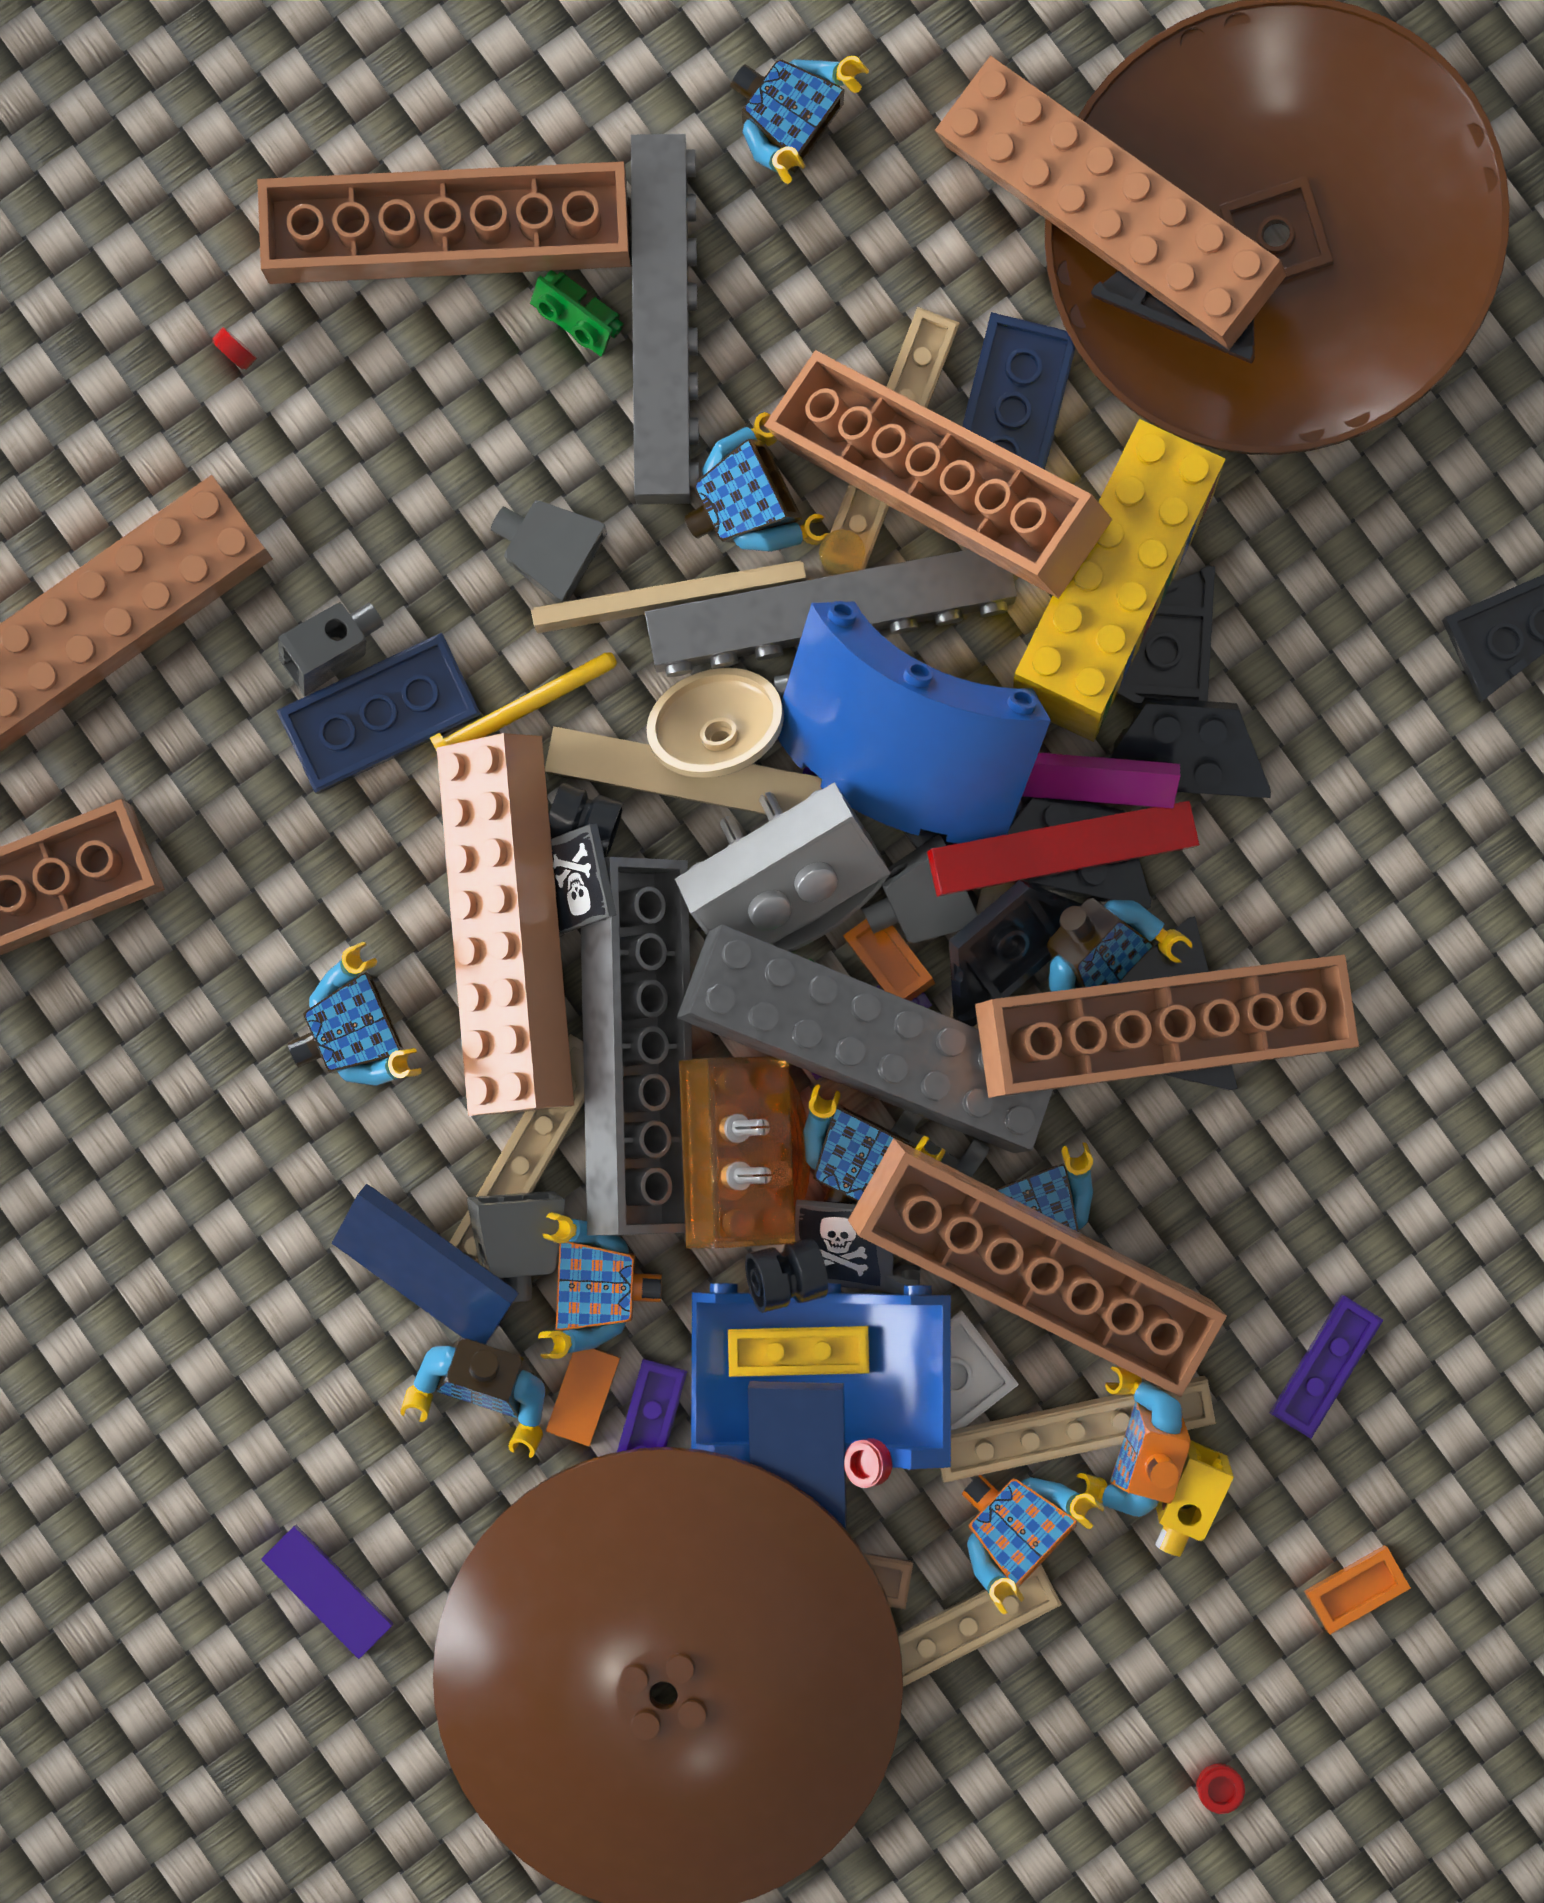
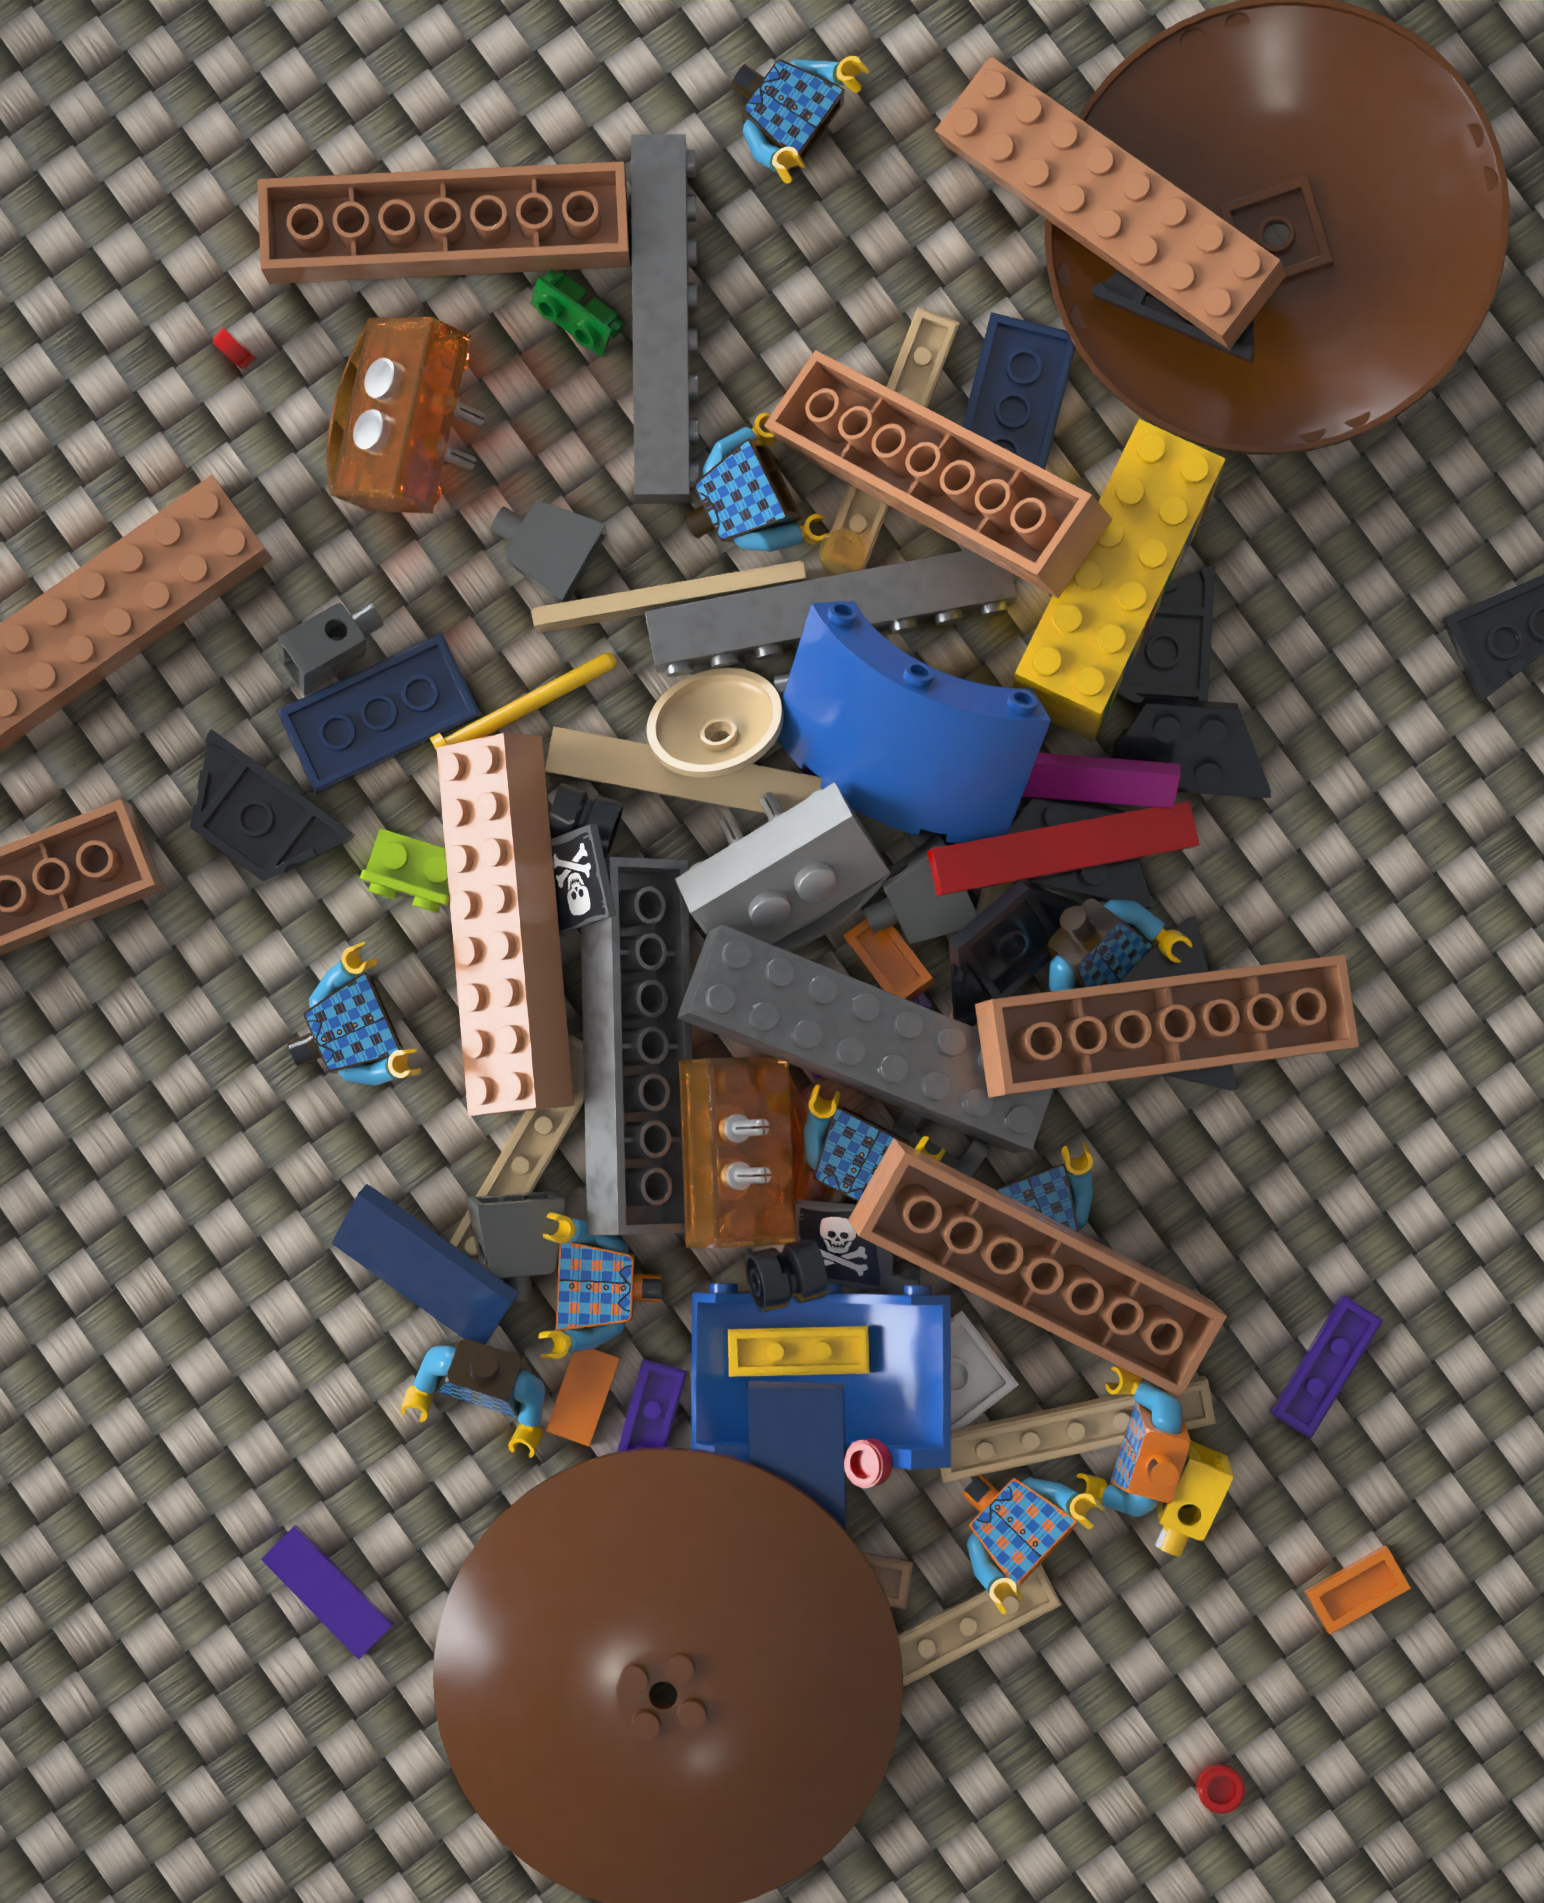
none -> black wing [190,729,355,883]
none -> clear orange piece [327,317,485,514]
none -> lime bracket [360,828,450,913]

